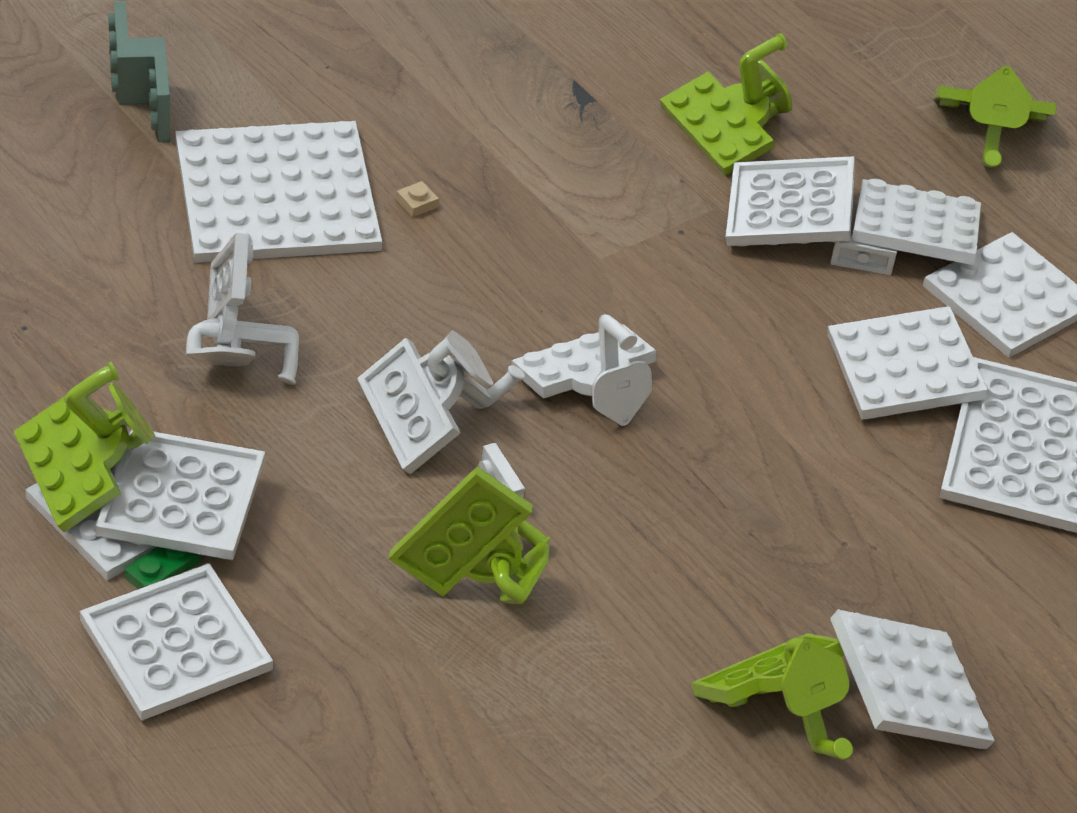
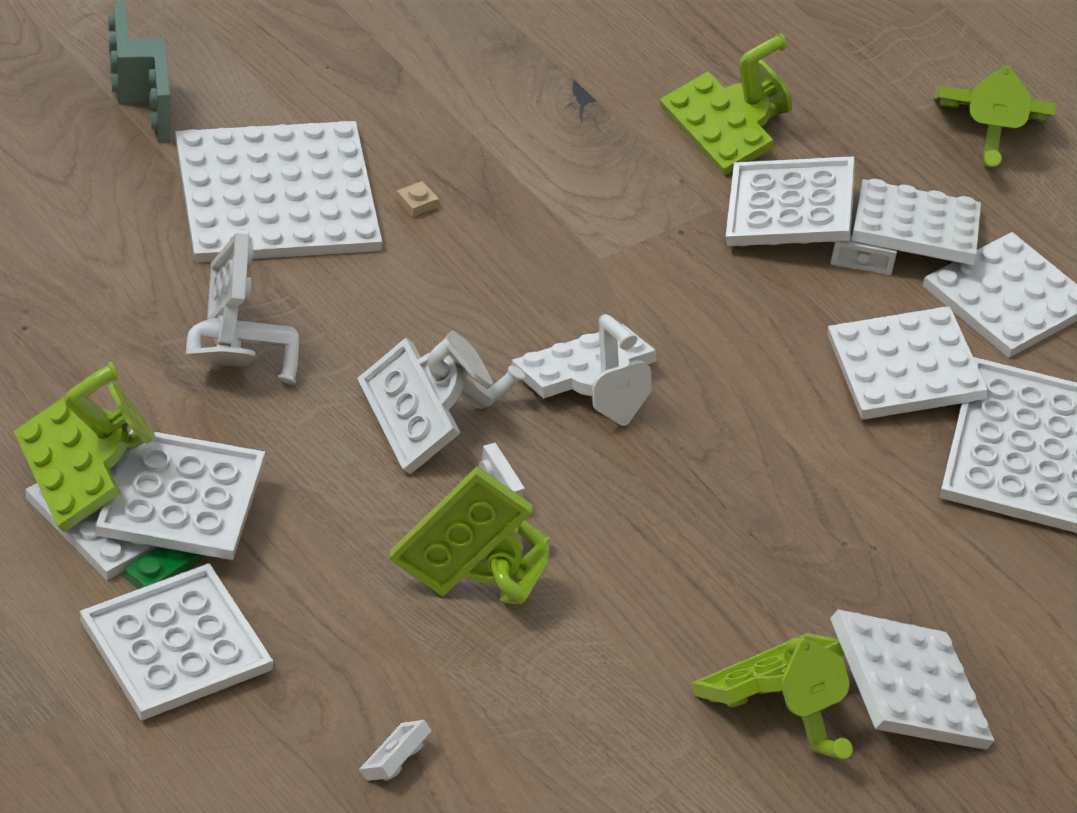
none -> white plate [359,720,432,781]

